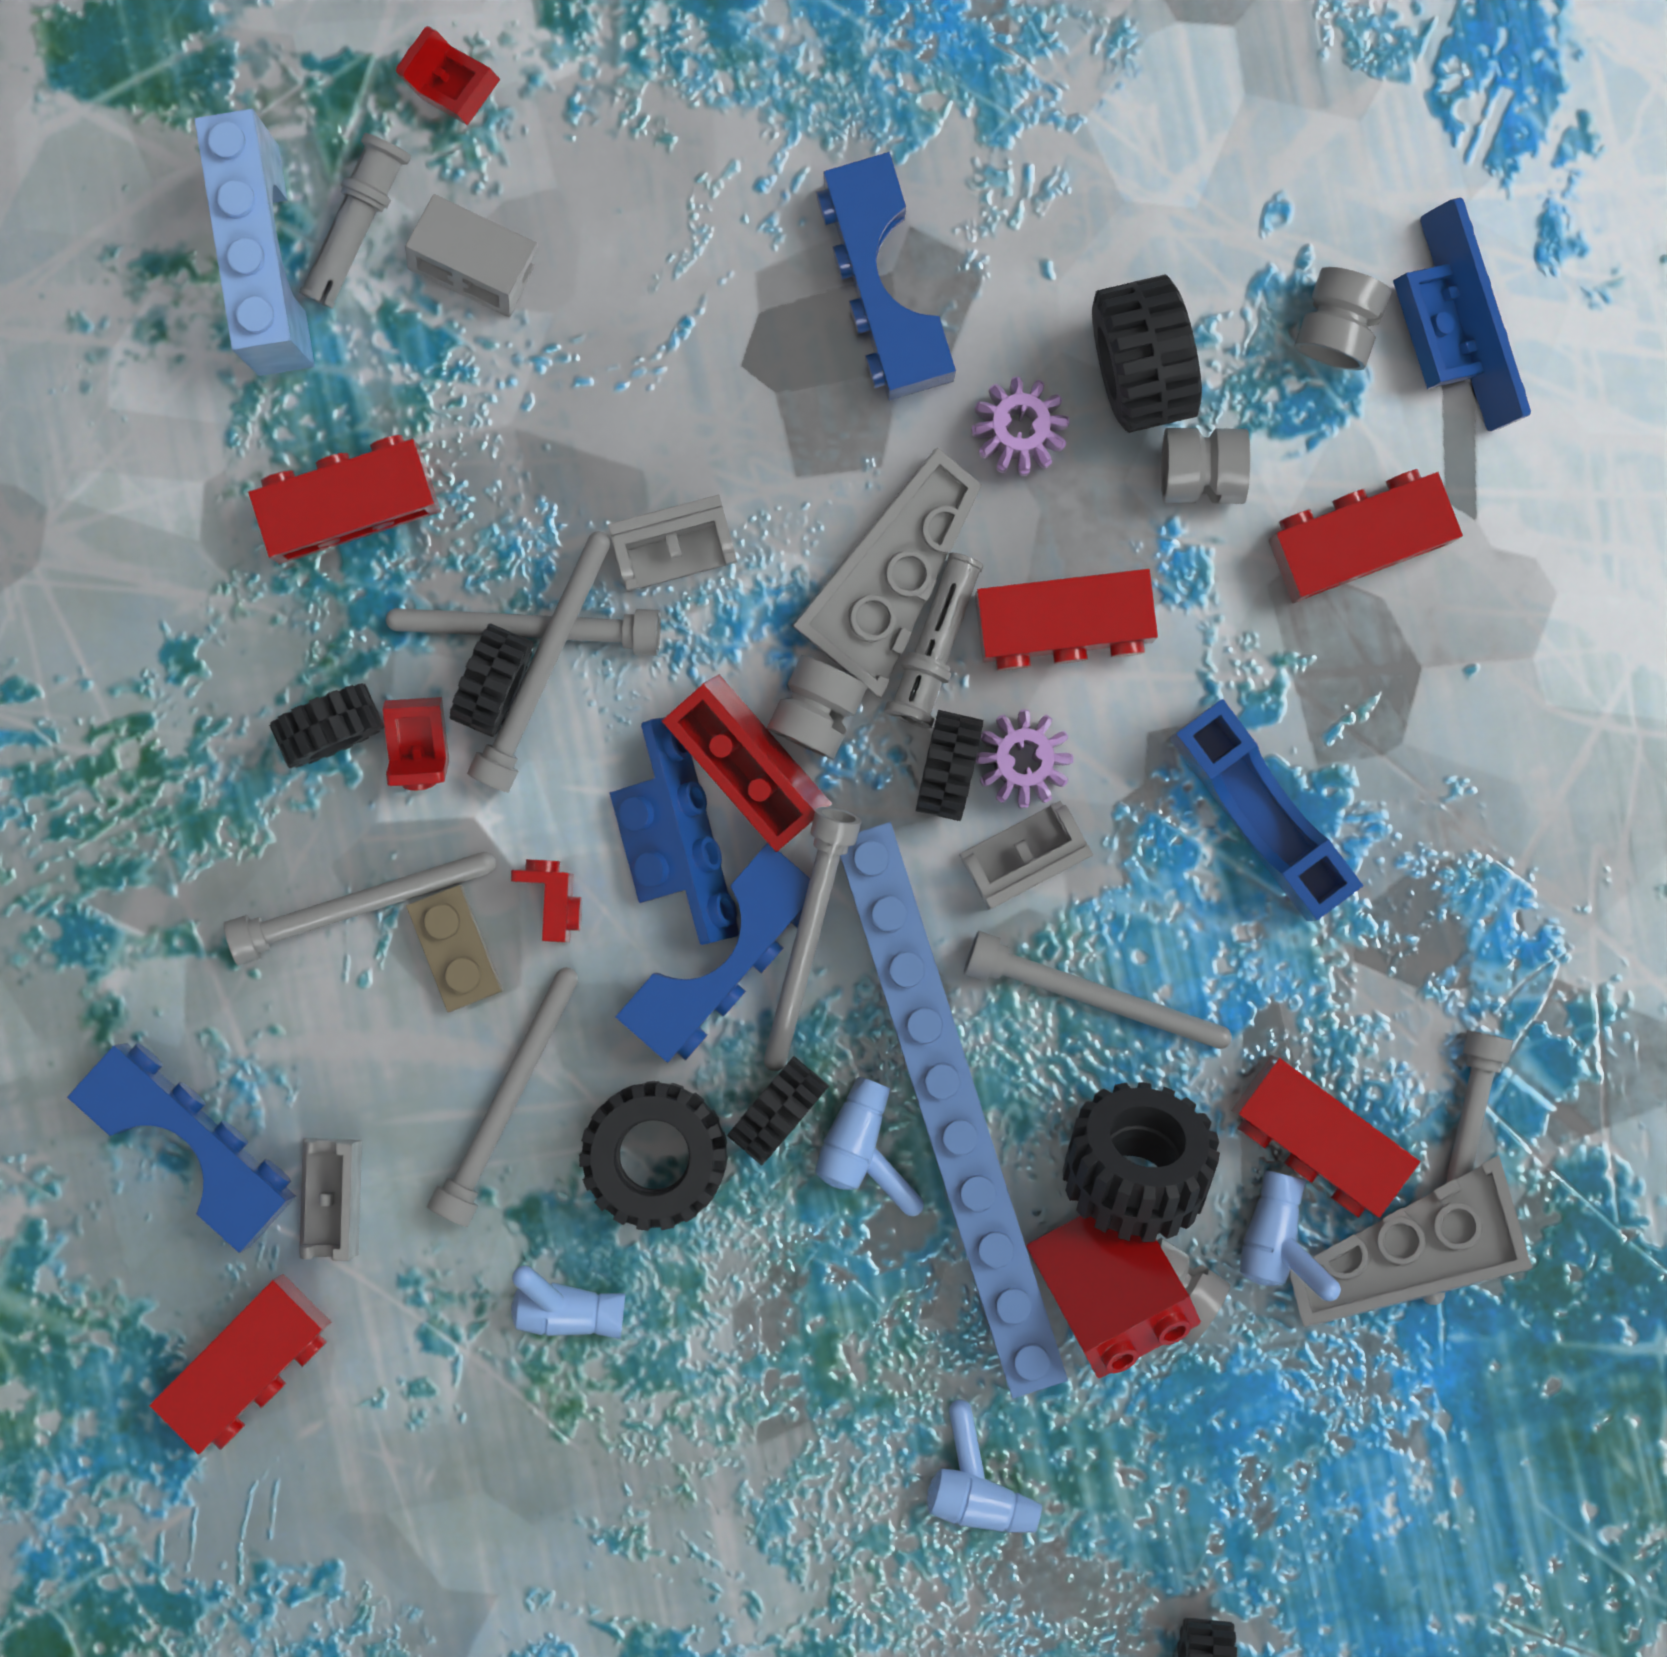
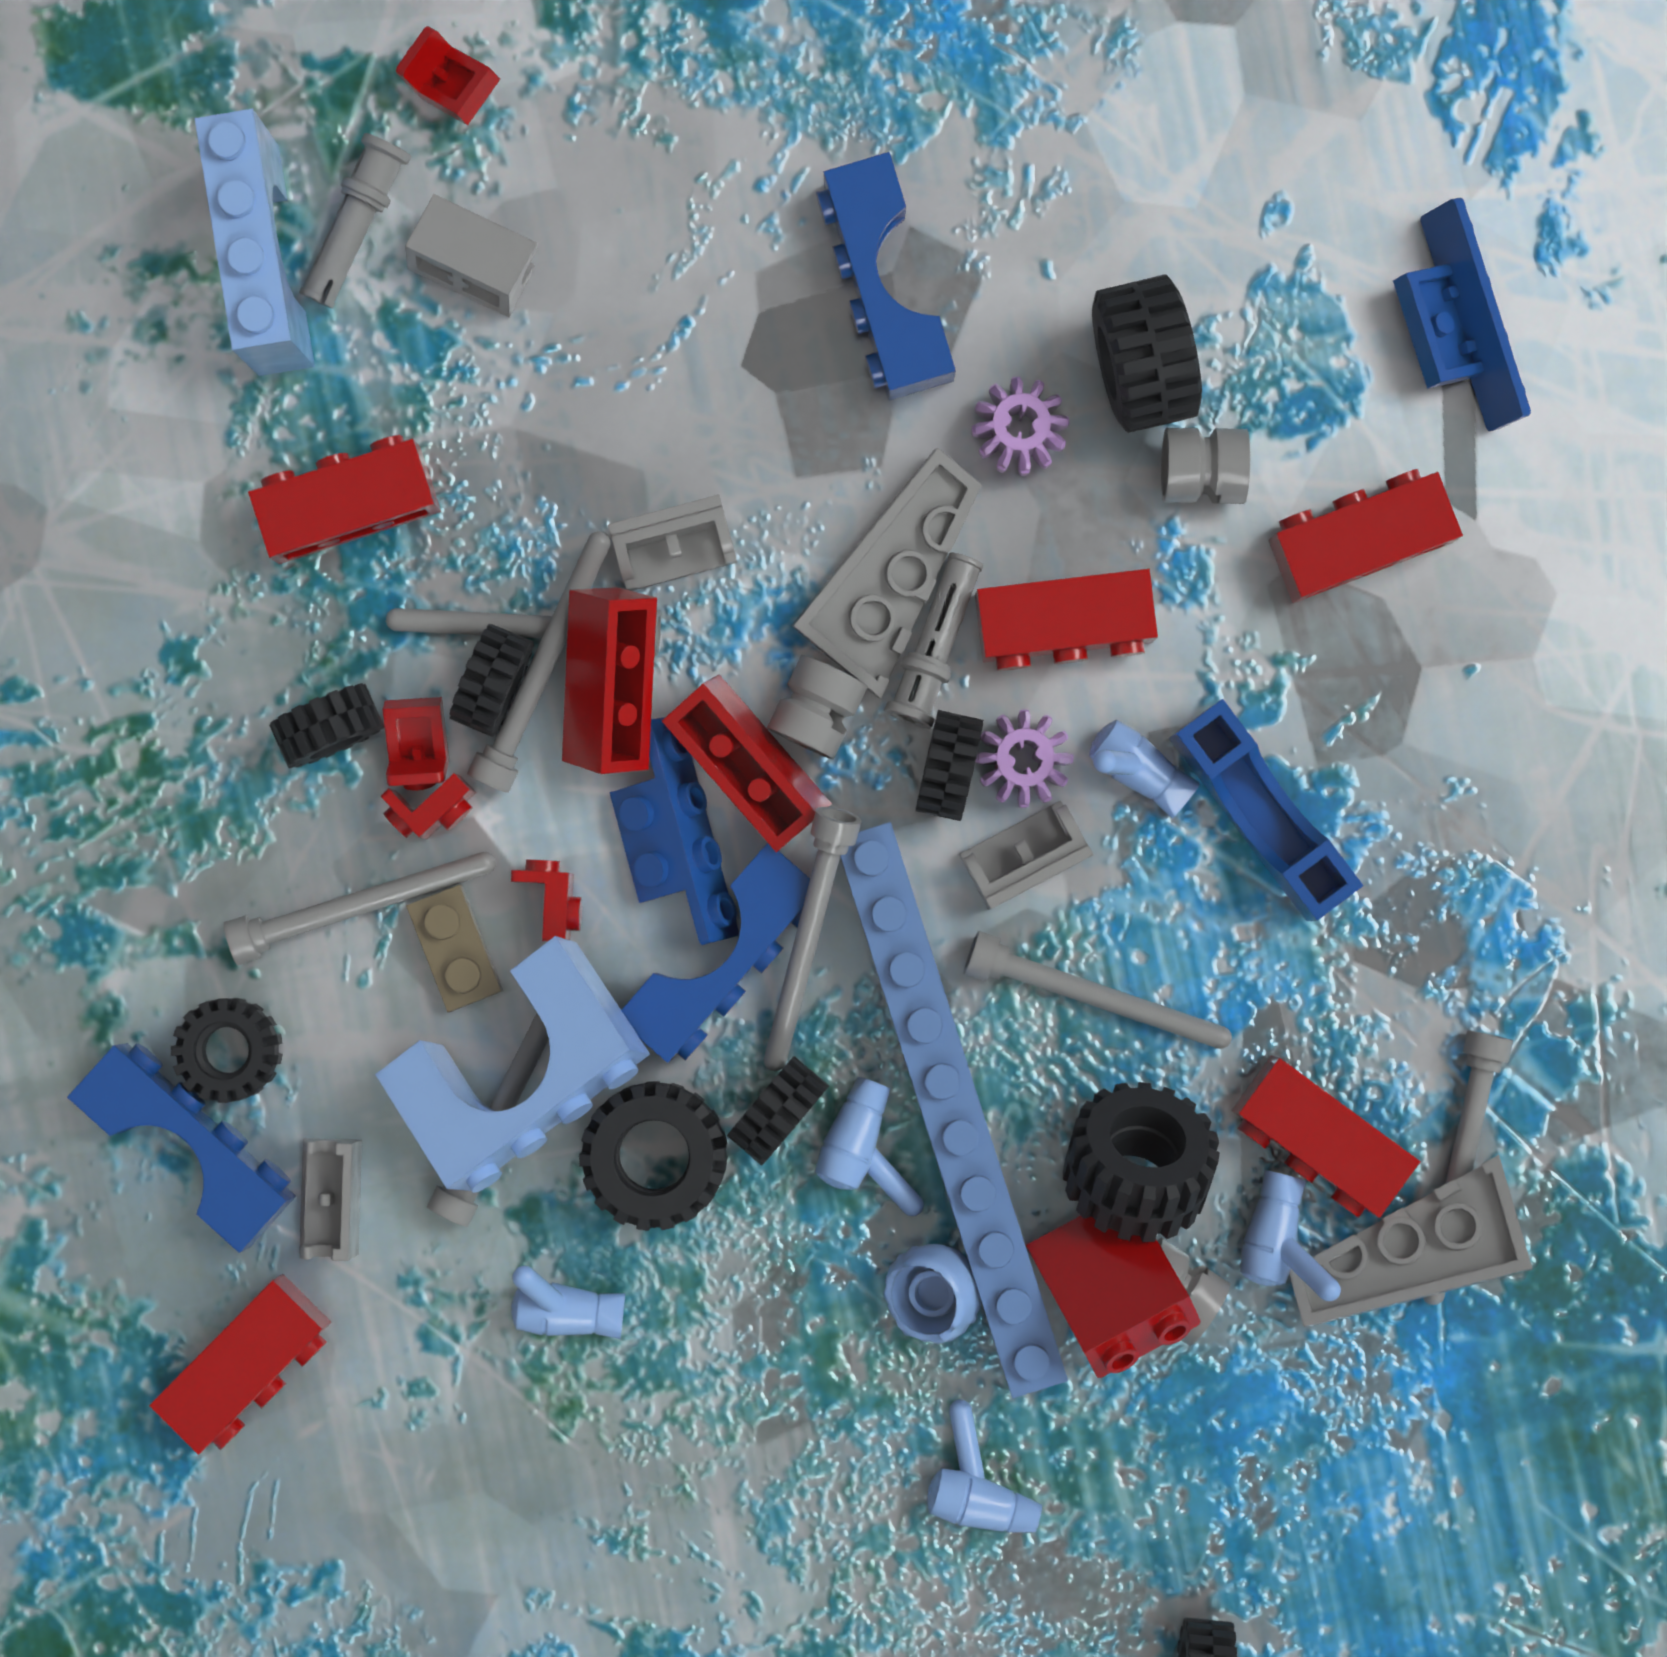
light grey wheel [1294,267,1392,371] -> none
none -> black tyre [171,998,283,1103]
none -> light blue arch [375,936,650,1193]
none -> red bracket [381,773,477,839]
none -> red brick [562,587,657,774]
none -> light blue hair [883,1244,981,1344]
none -> light blue piece [1089,720,1200,818]

